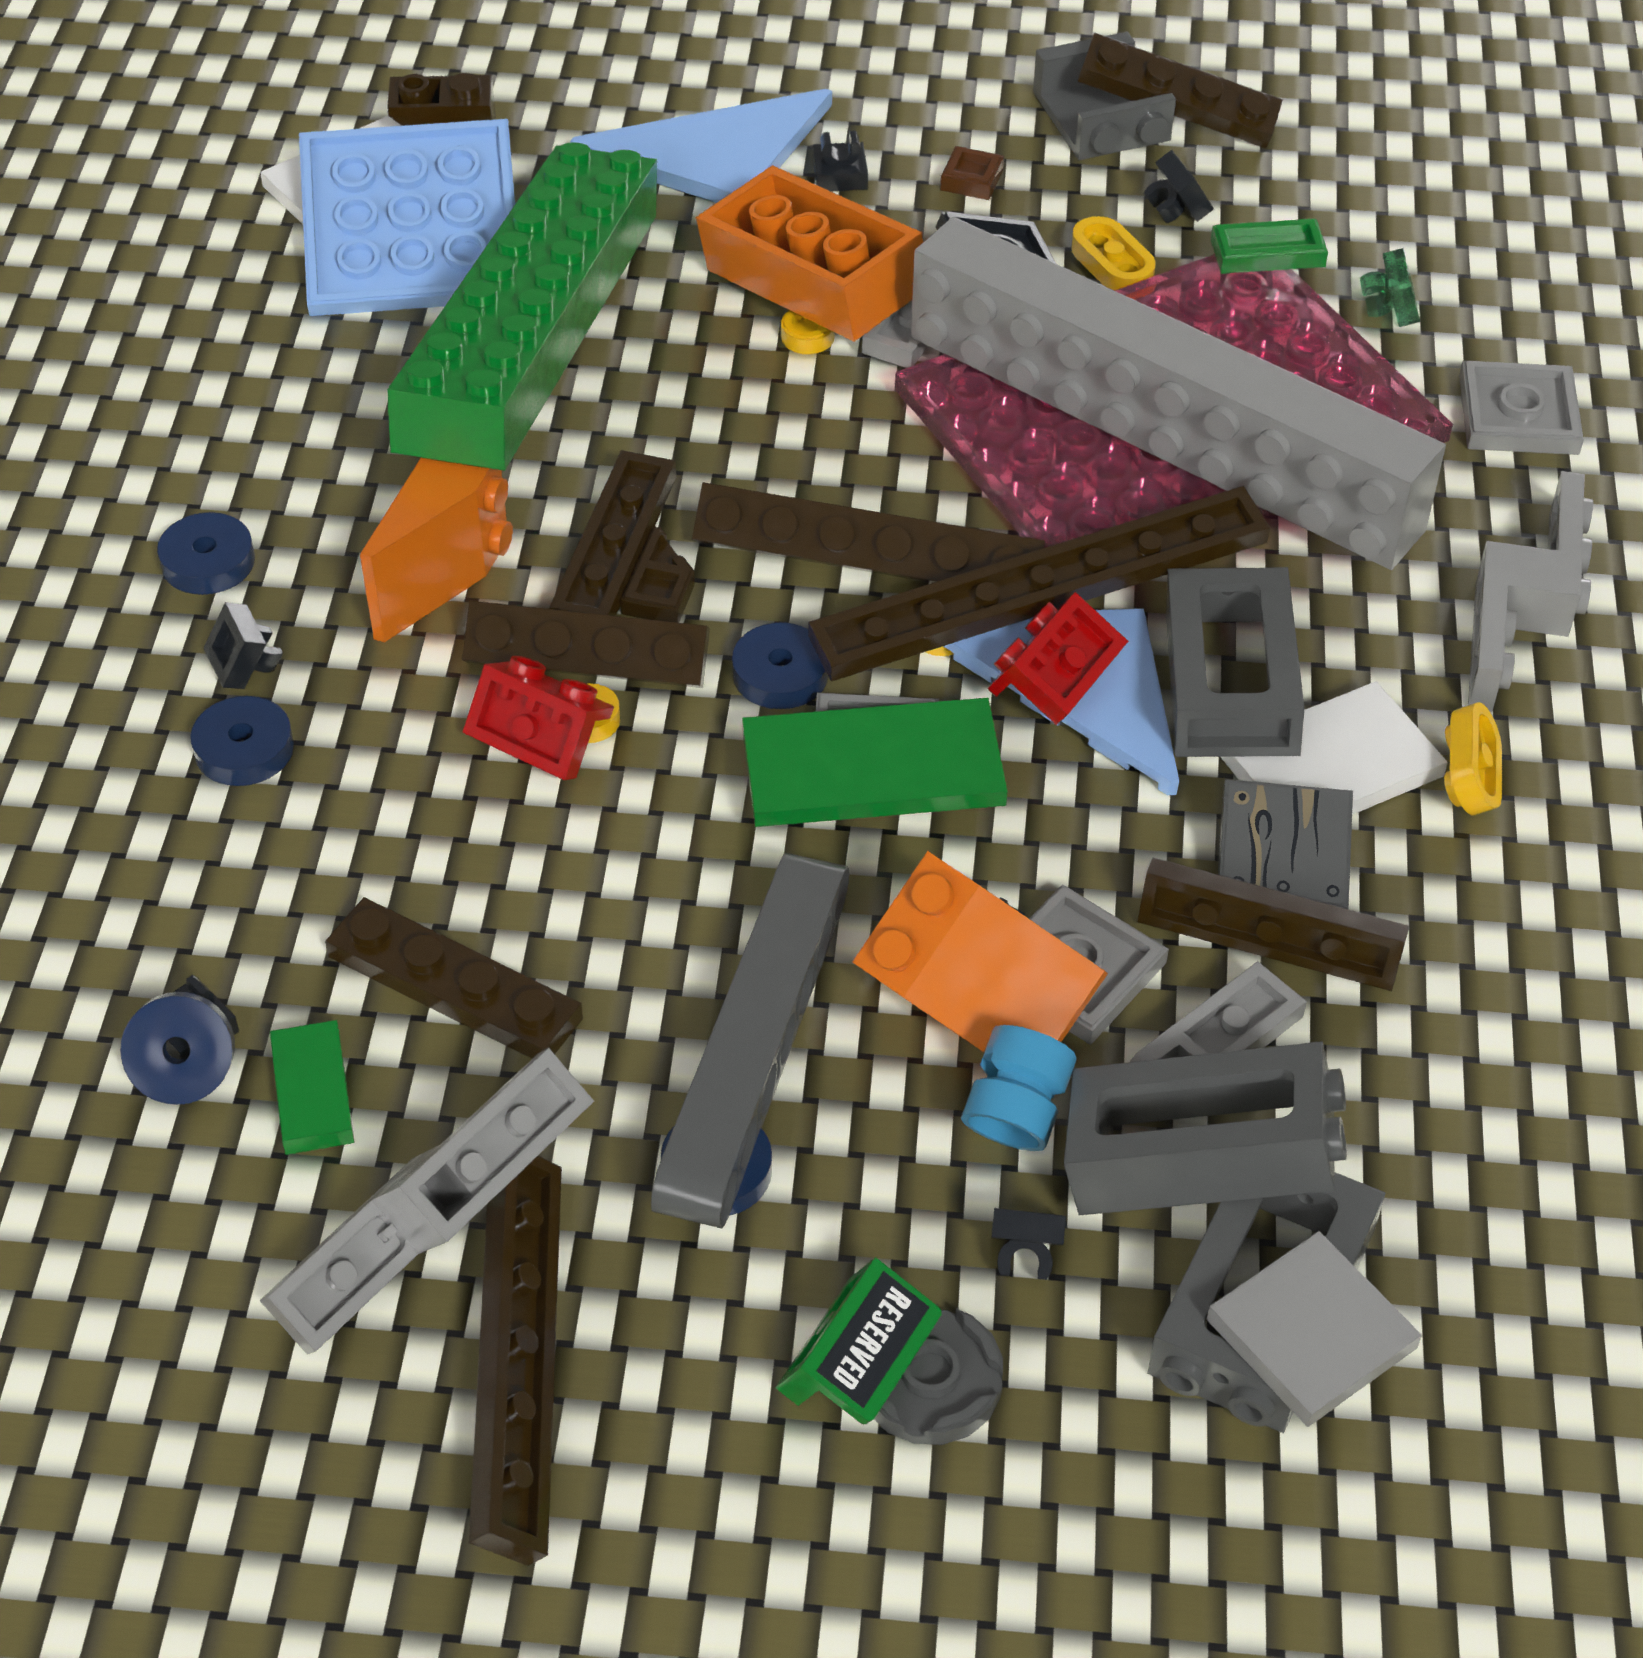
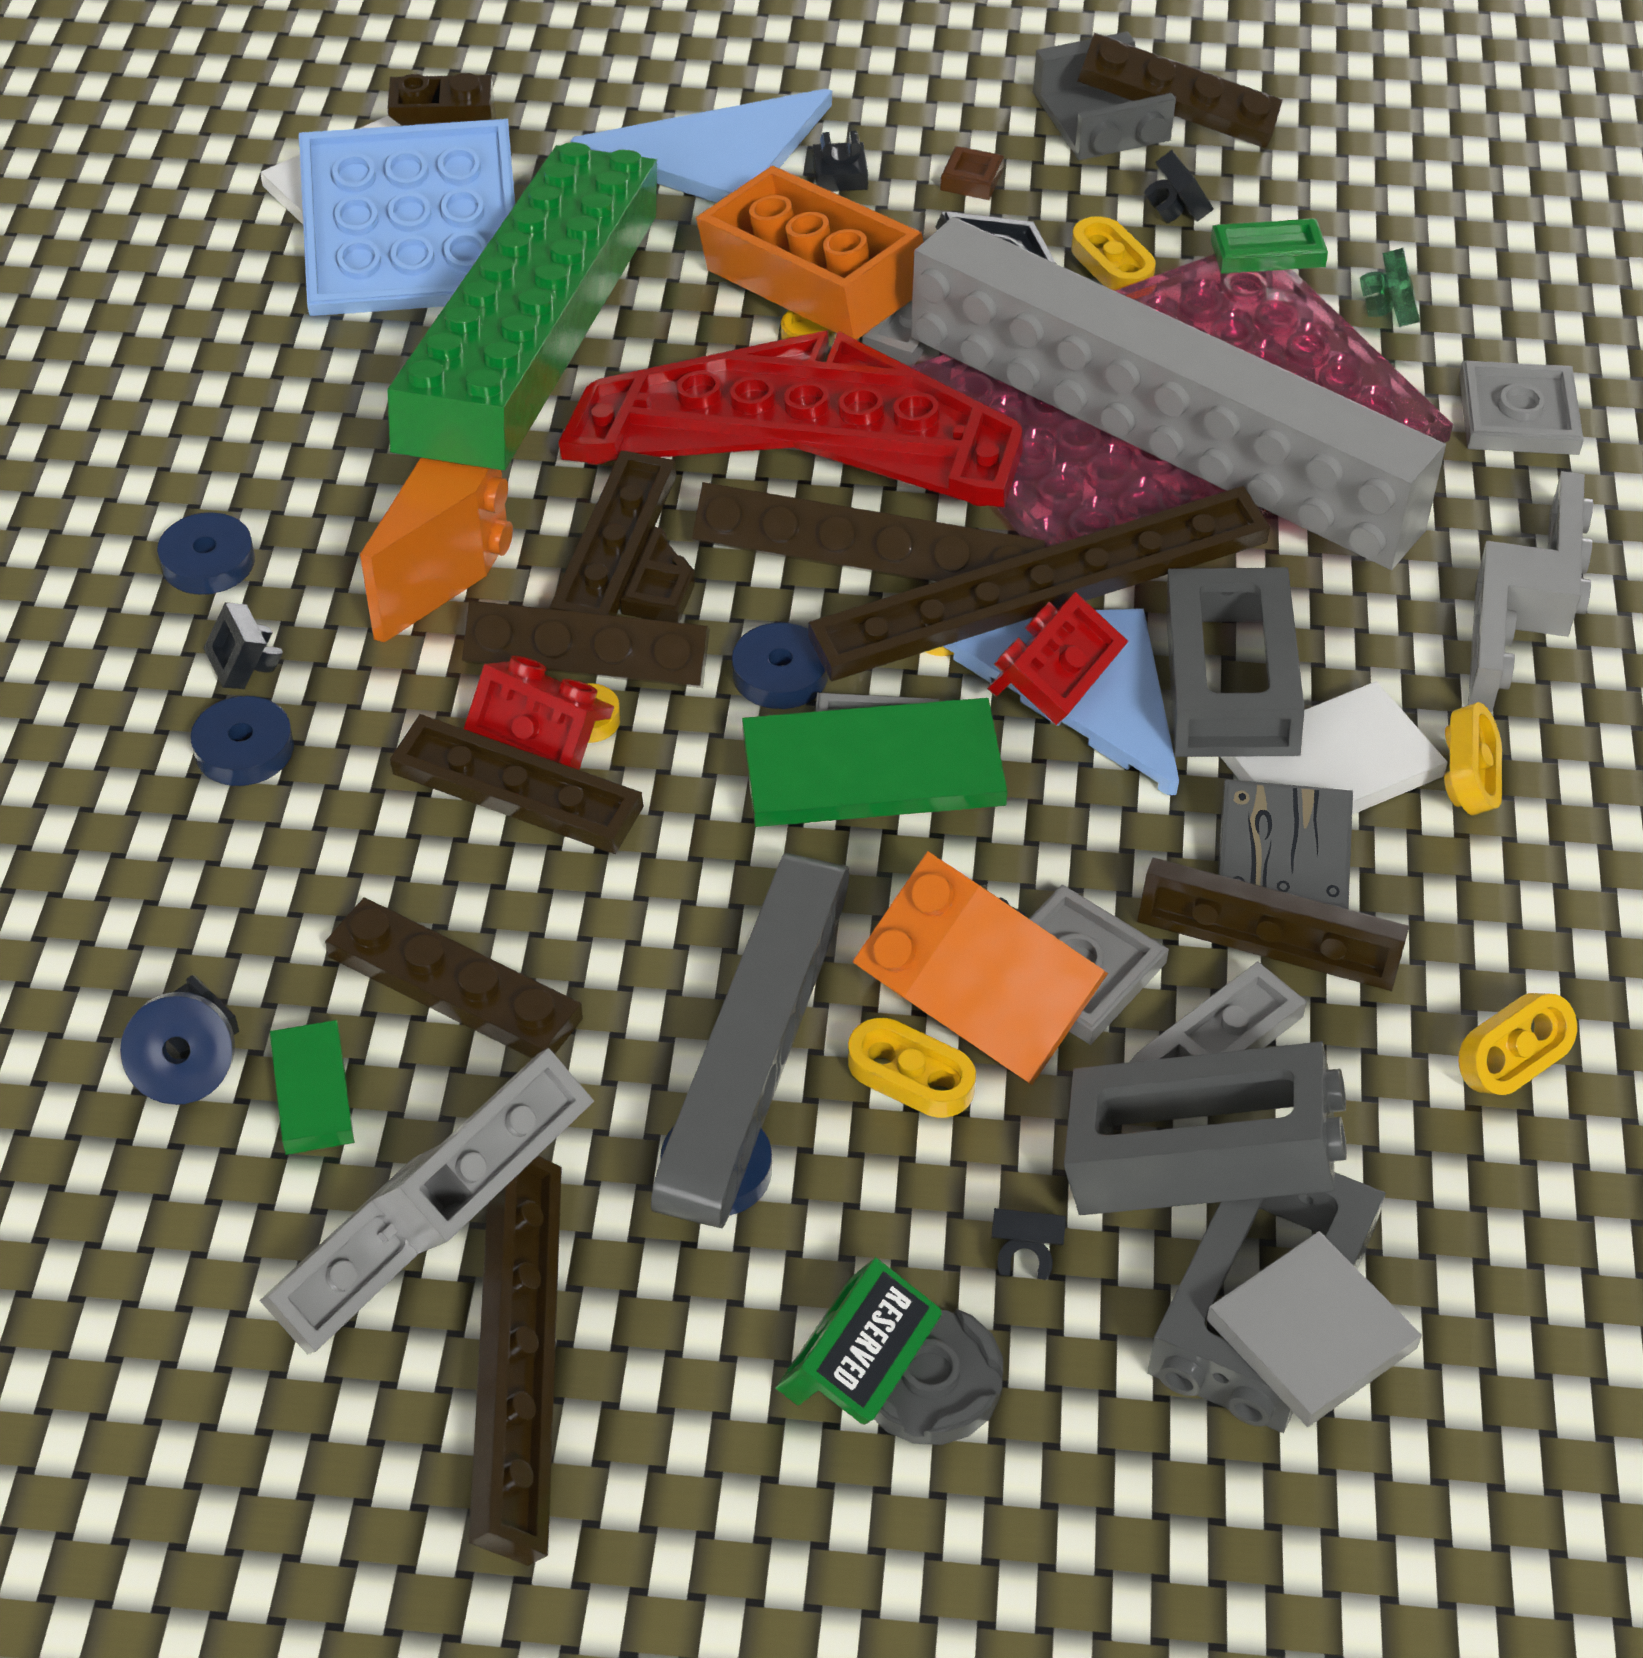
dark azure wheel [961,1025,1077,1151] -> none
none -> dark brown plate [389,714,644,855]
none -> red wing [558,330,1023,507]
none -> yellow plate [848,1018,976,1118]
none -> yellow plate [1458,993,1577,1095]

